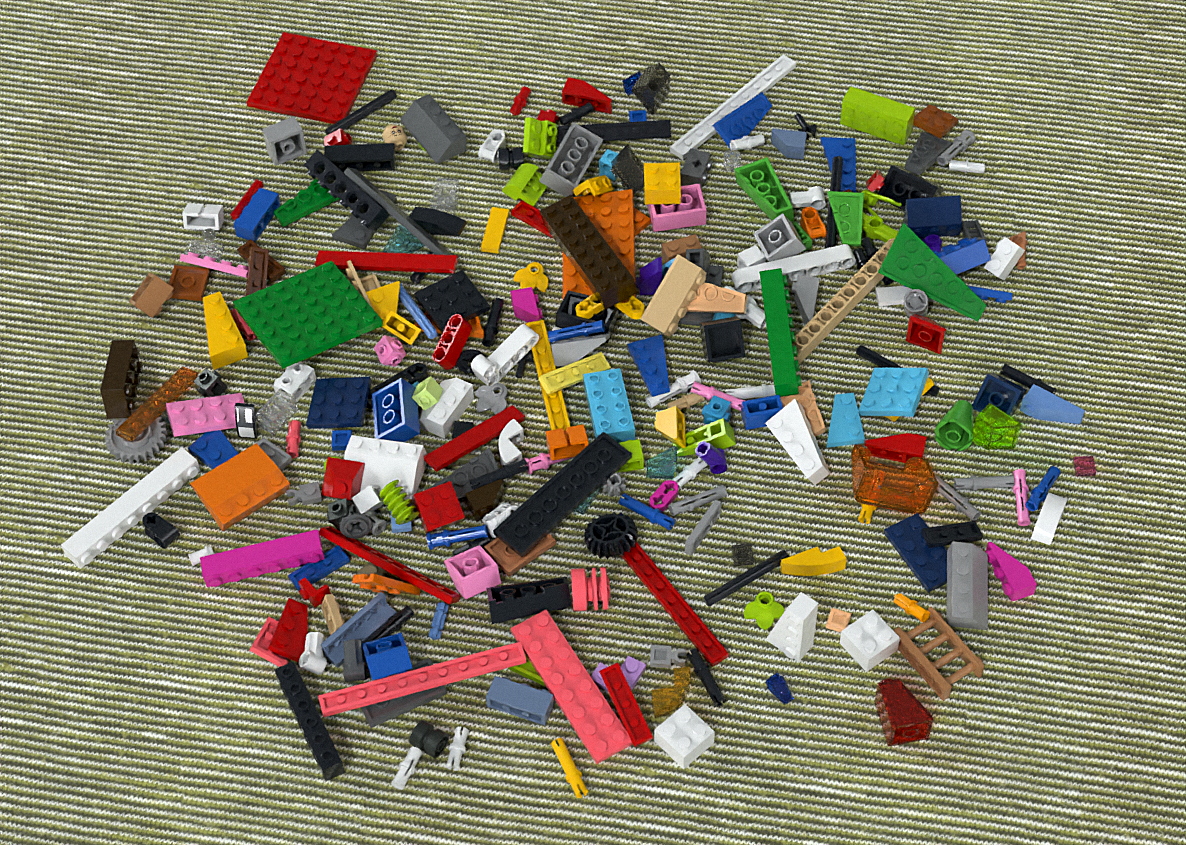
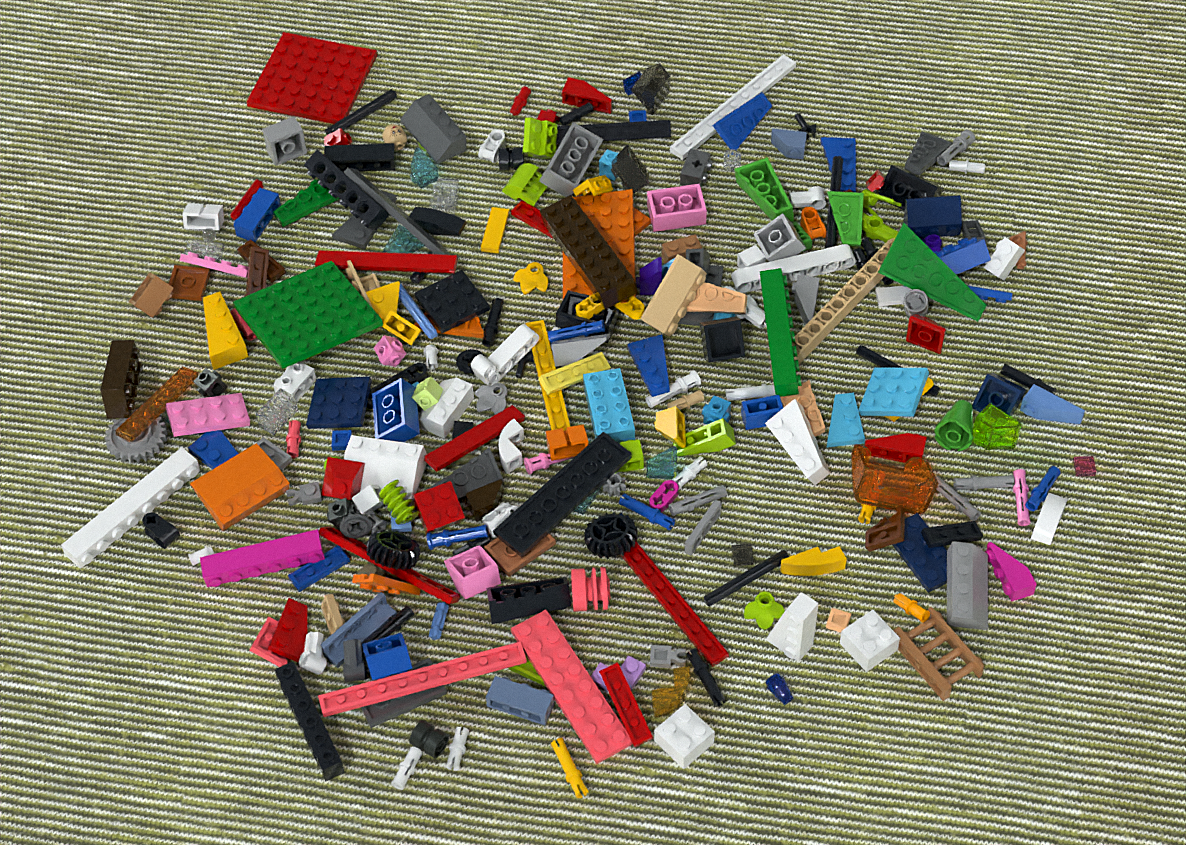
slope [235,403,259,439] -> none
red bracket [299,578,331,608] -> none
red beam [432,314,472,370] -> none
black pin [469,459,528,490] -> none
dark pink slope [510,287,543,323] -> none
yellow brick [644,162,681,205] -> none
bright pink pin [690,381,745,411] -> none
dark purple piece [695,441,727,474] -> none
white pin [730,134,765,151] -> none
lime brick [840,86,915,146] -> none
clear red slope [874,679,934,747] -> none
dark orange plate [913,104,959,139] -> none
none -> black gear [366,530,421,570]
none -> clear light blue slope [410,147,439,189]
none -> white pin [423,345,438,370]
none -> reddish brown wing [865,506,905,552]

